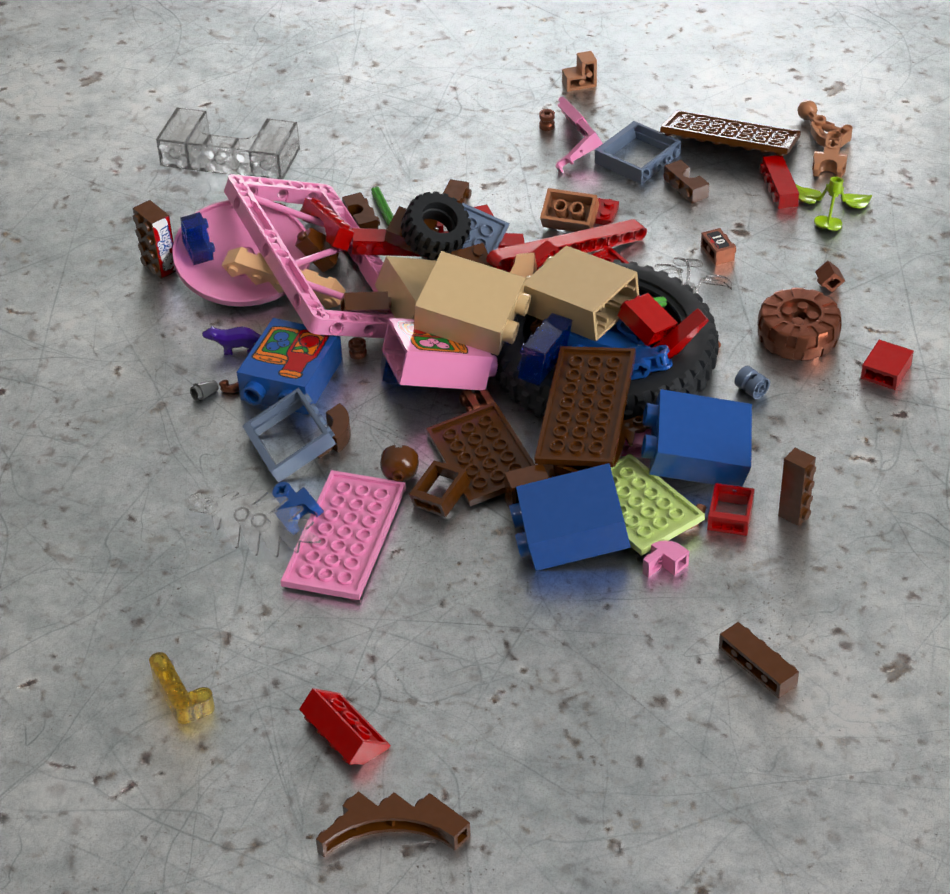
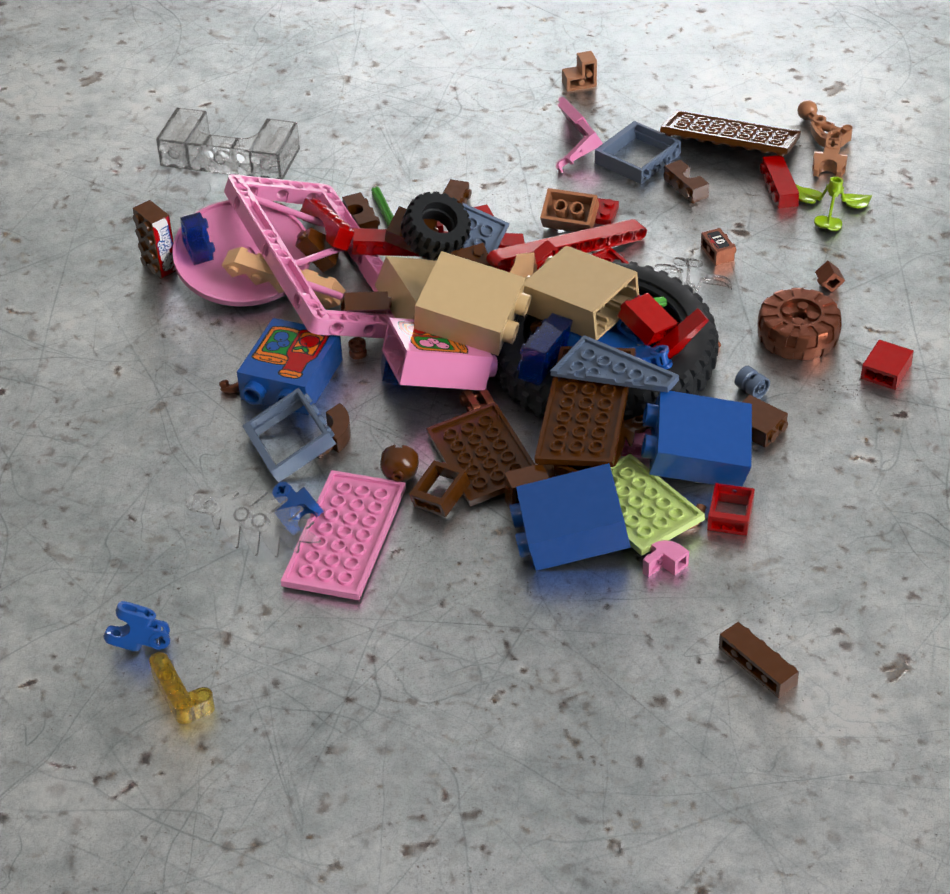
dark grey cone [190,380,219,401] -> none
dark purple animal [202,326,261,355] -> none
red slope [299,688,391,765] -> none
reddish brown arch [316,791,471,857] -> none
copper wheel [539,109,555,131] -> none
reddish brown brick [778,448,816,526] -> none
none -> blue piece [103,601,170,651]
none -> sand blue wing [550,335,679,392]
none -> reddish brown brick [742,395,788,448]

